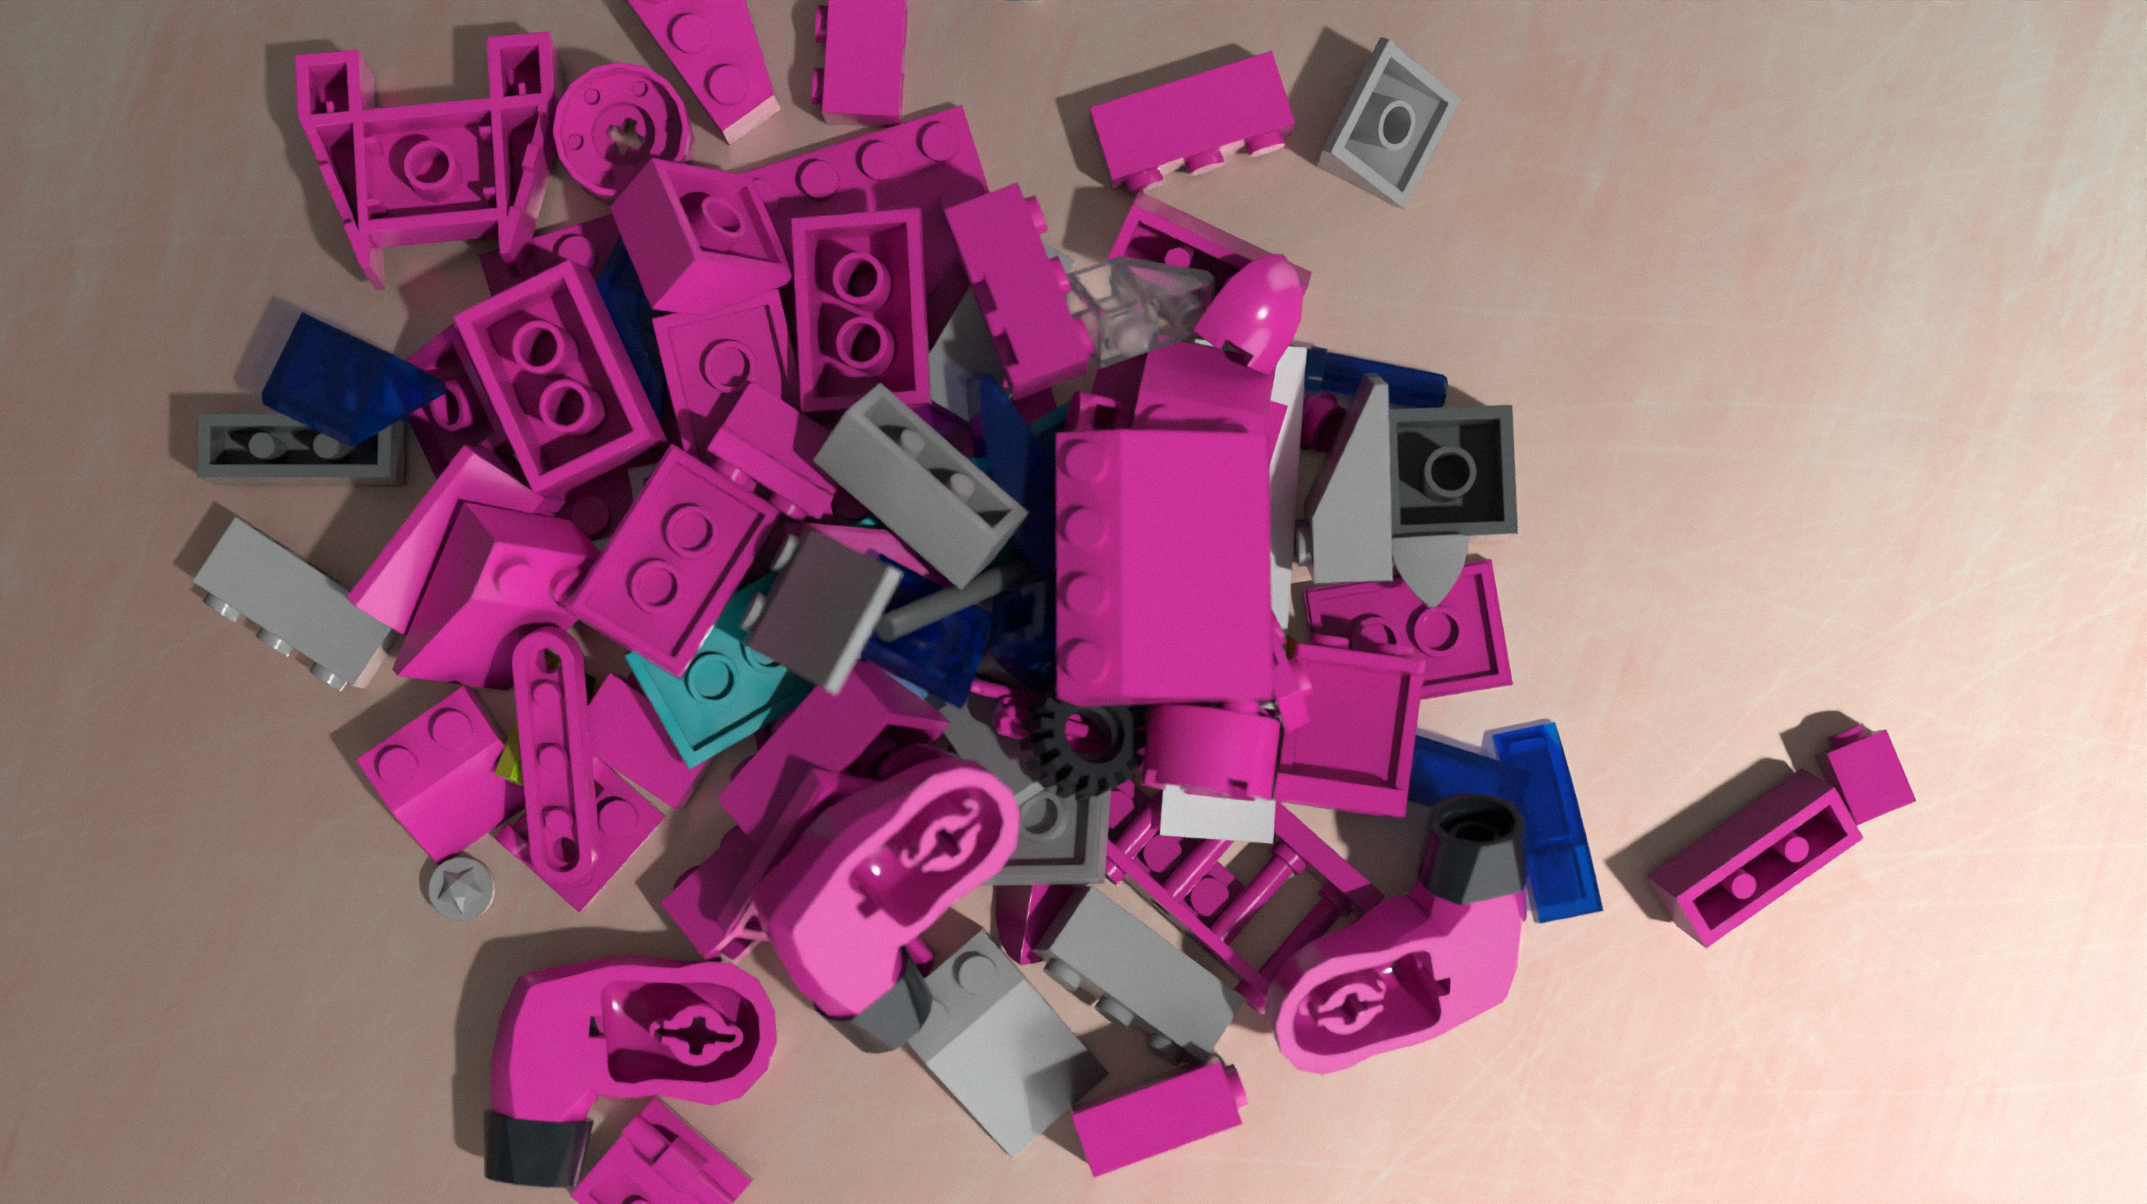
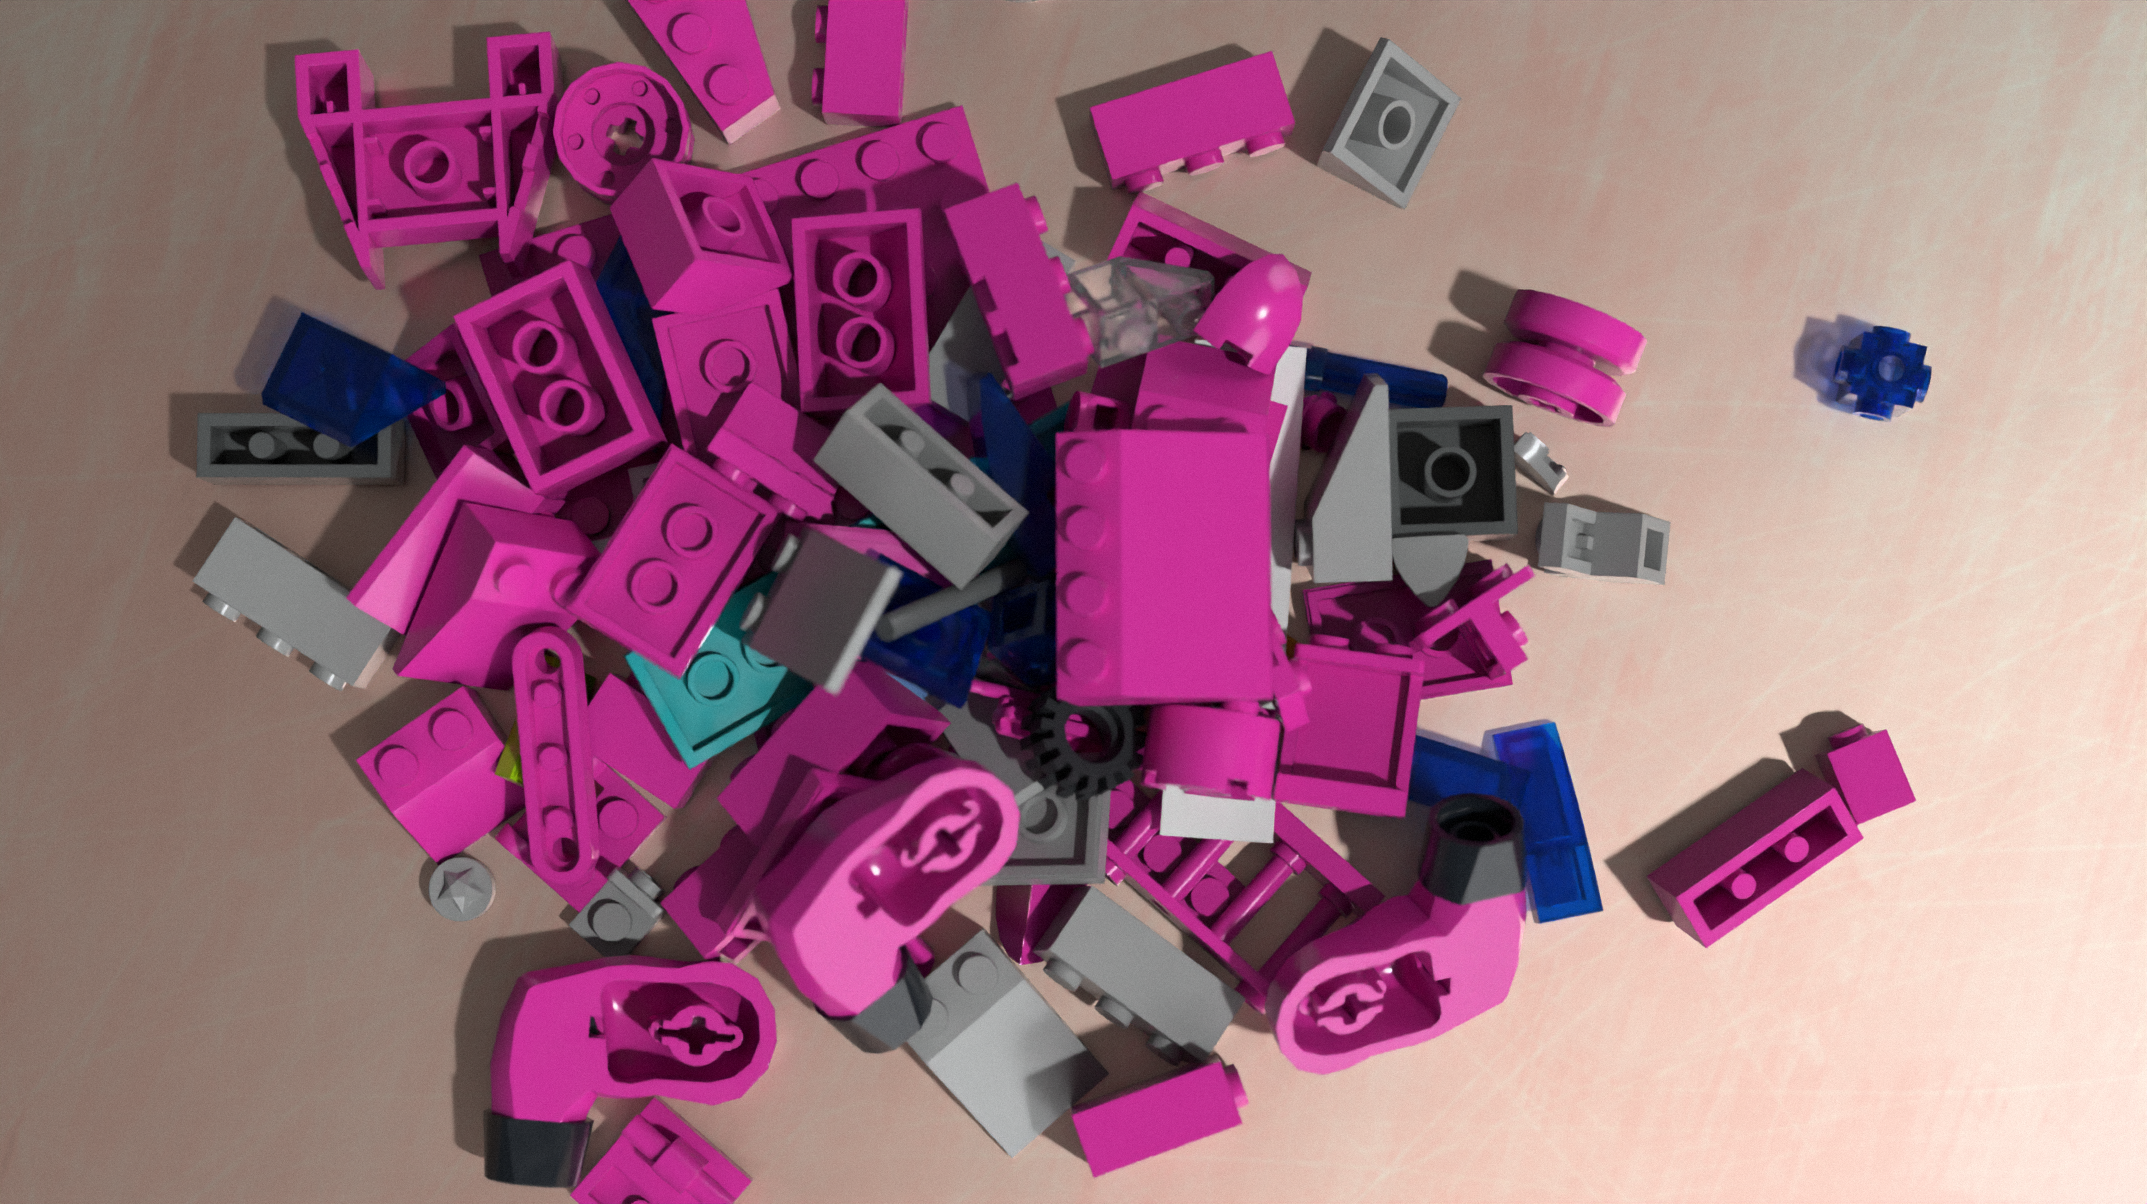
none -> light grey bracket [569,866,667,957]
none -> dark pink bracket [1407,563,1536,680]
none -> dark pink wheel [1482,289,1647,427]
none -> light grey tile [1514,432,1568,496]
none -> light grey brick [1535,502,1670,585]
none -> clear blue brick [1833,326,1932,422]

